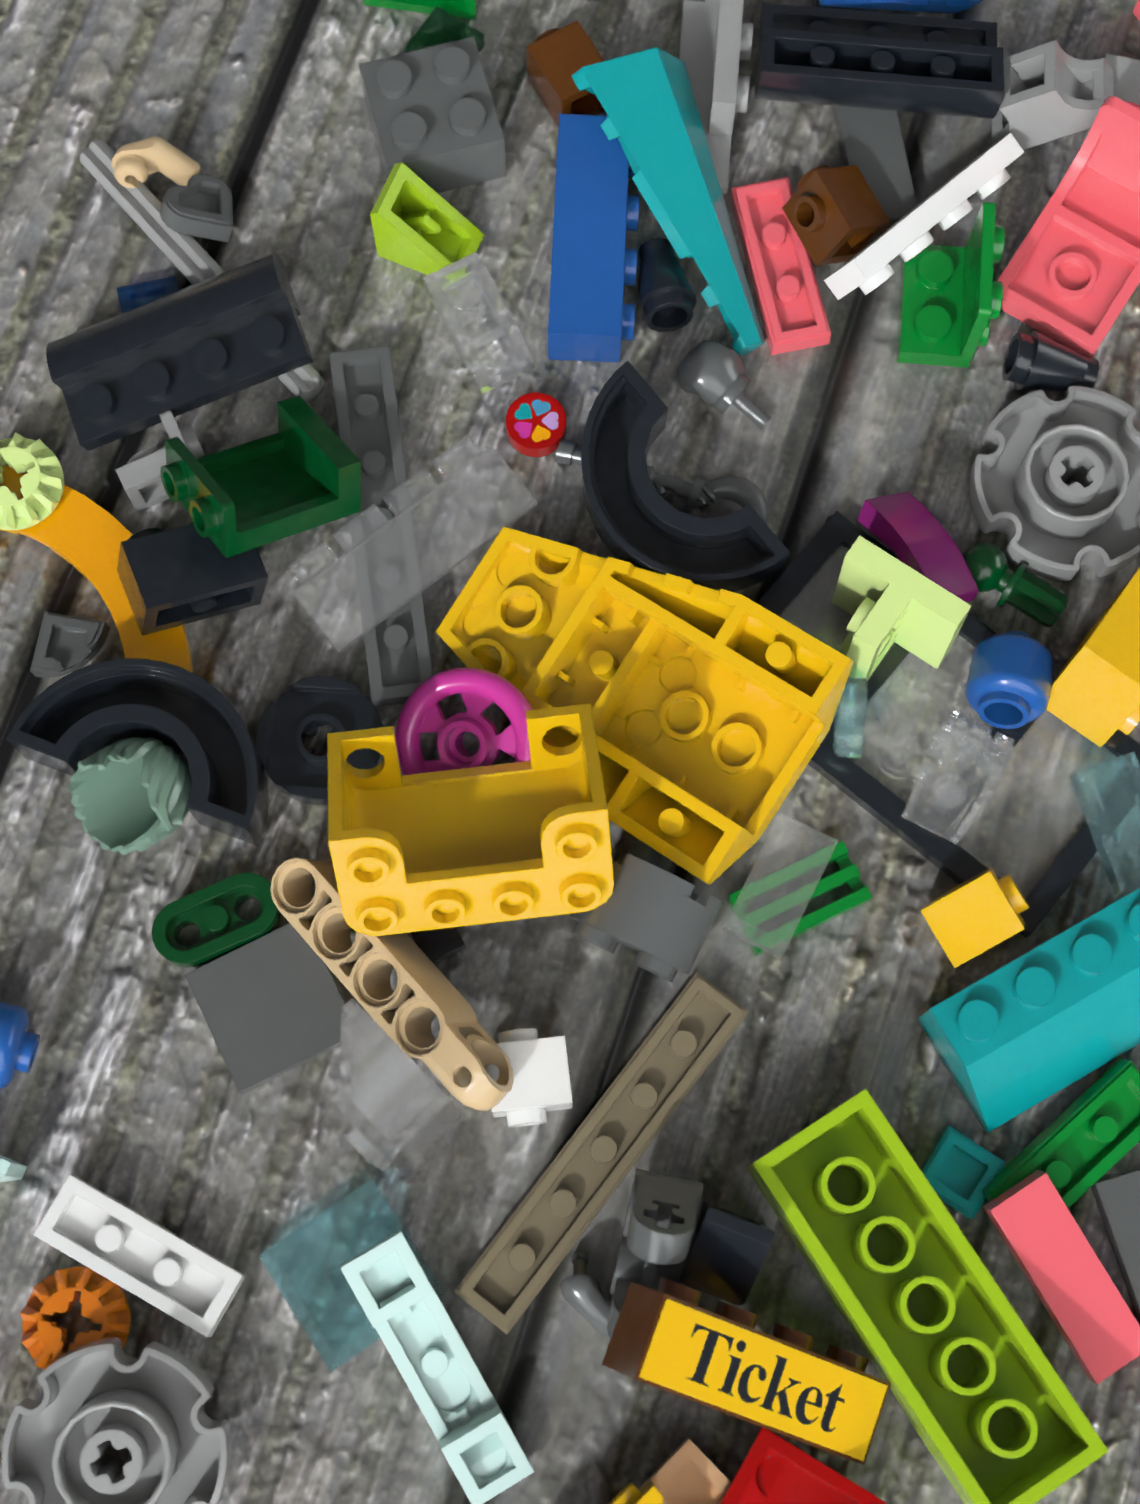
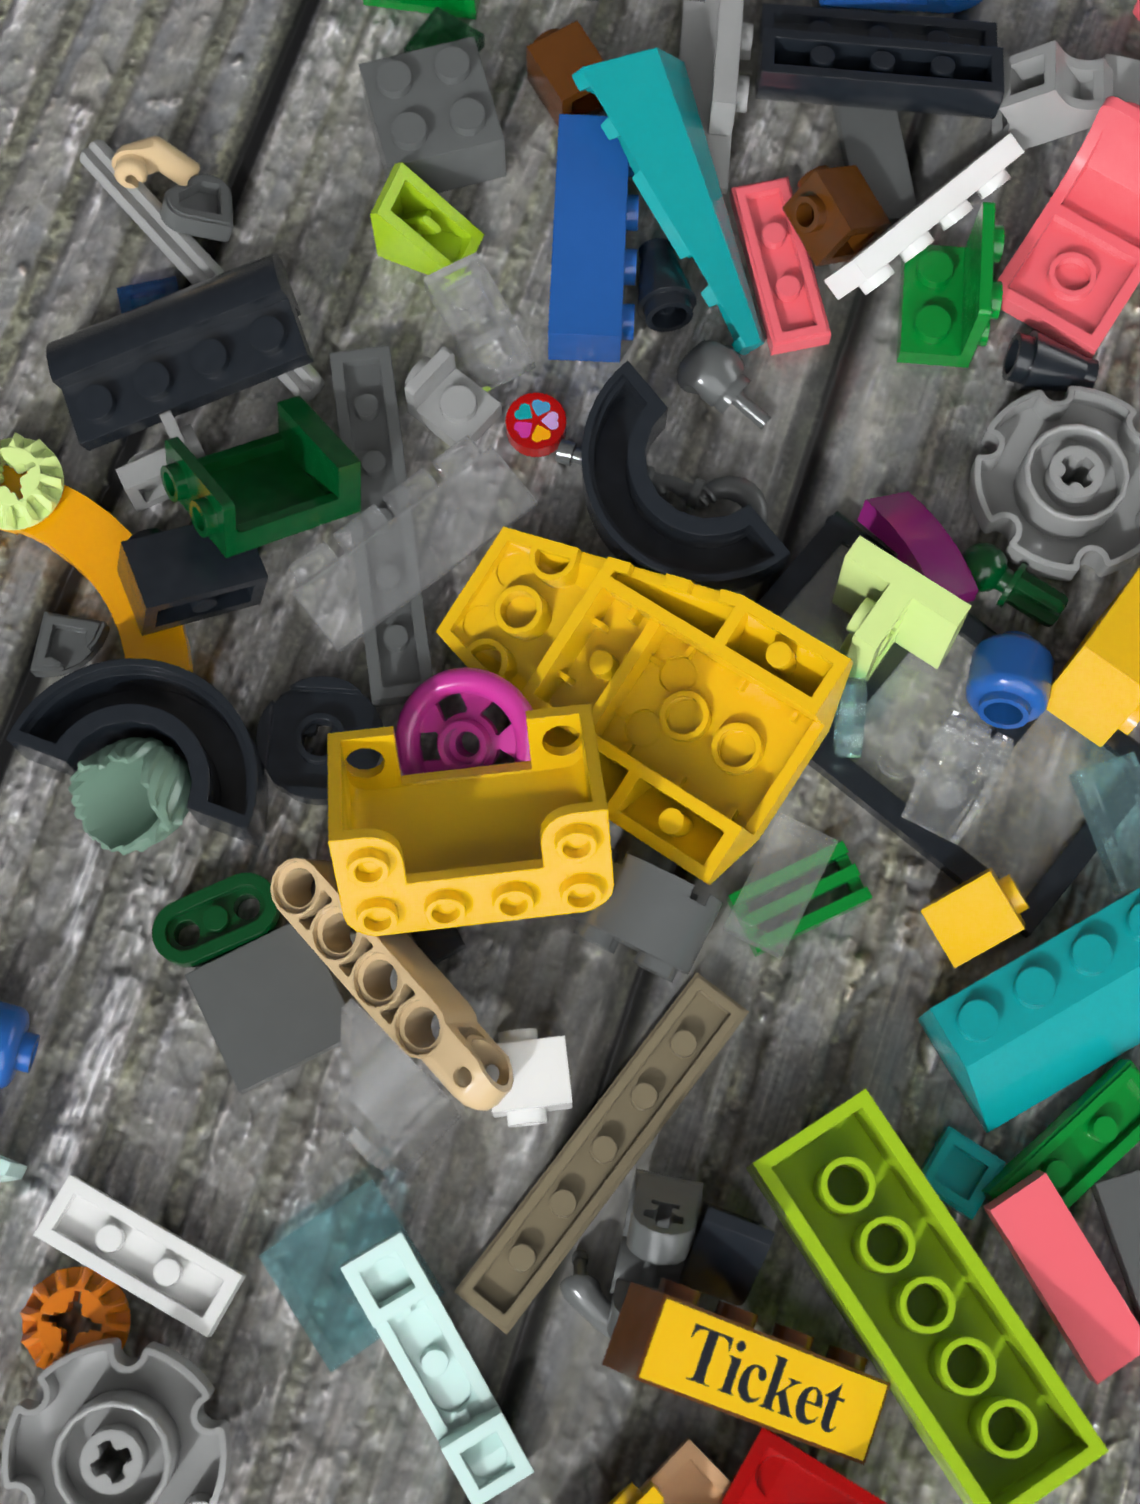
none -> light grey bracket [404,346,502,456]

